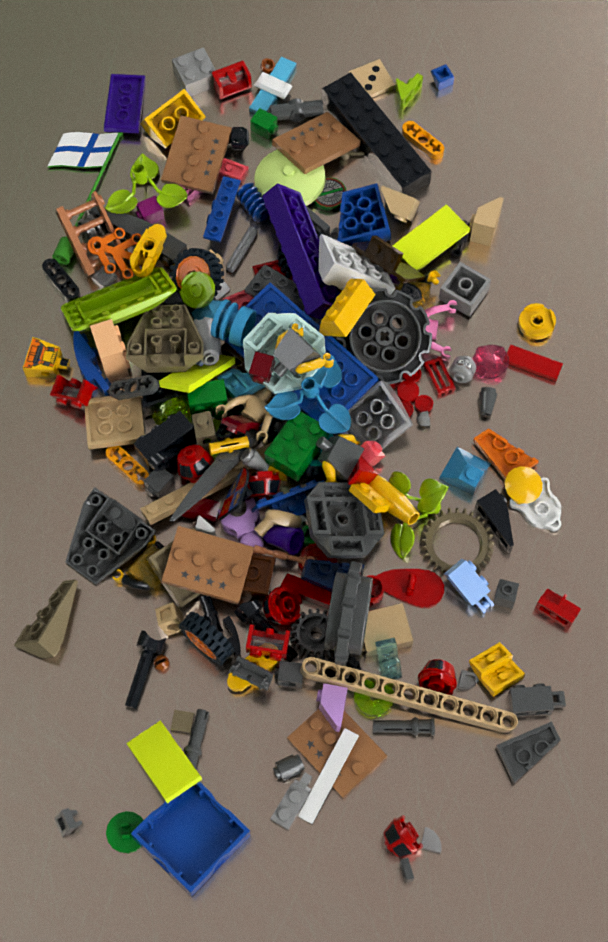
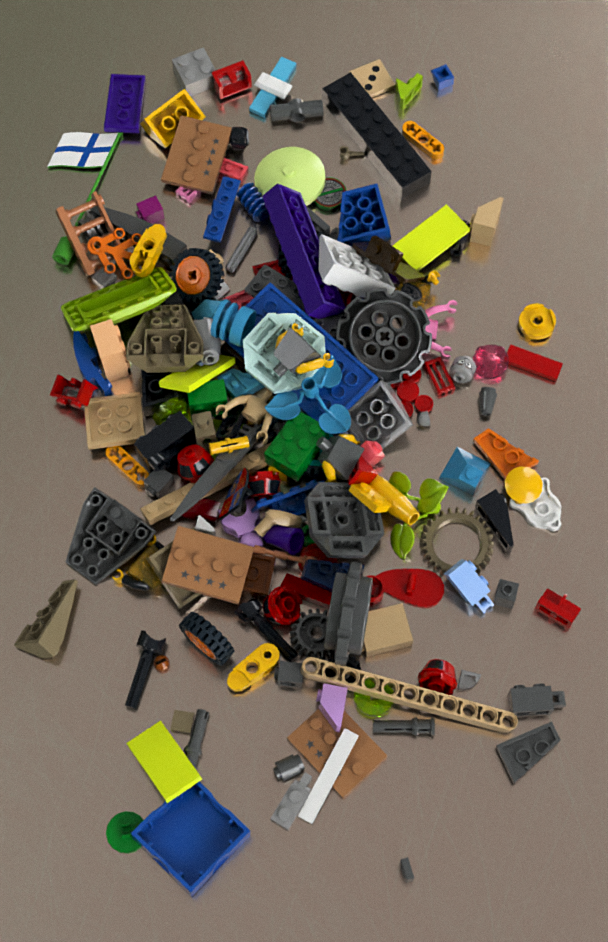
torso [23,337,70,378] -> none
black beam [42,258,80,302] -> none
dark grey tile [54,808,82,837] -> none
lime plant [105,153,188,214] -> none
dark grey beam [109,375,159,400] -> none
tan brick [155,602,184,636] -> none
lime tile [180,272,215,309] -> none
black pin [198,595,224,633] -> none
dark red slope [221,415,260,434] -> none
black slope [222,616,241,659] -> none
dark grey hinge [229,656,274,691] -> none
light grey cone [240,447,269,471] -> none
red window [246,624,290,661] -> none
dark red brick [249,351,276,384] -> none
green brick [250,108,279,140] -> none
dark orange hinge [260,58,275,74] -> none
medium nougat plate [272,112,361,174] -> none
yellow slope [319,279,376,337] -> none
clear light blue slope [375,637,402,679] -> none
tan slope [381,185,420,223] -> none
red cone [383,815,423,858] -> none
light grey tile [421,827,441,854] -> none
light grey brick [439,262,491,317] -> none
yellow slope [469,642,525,697] -> none

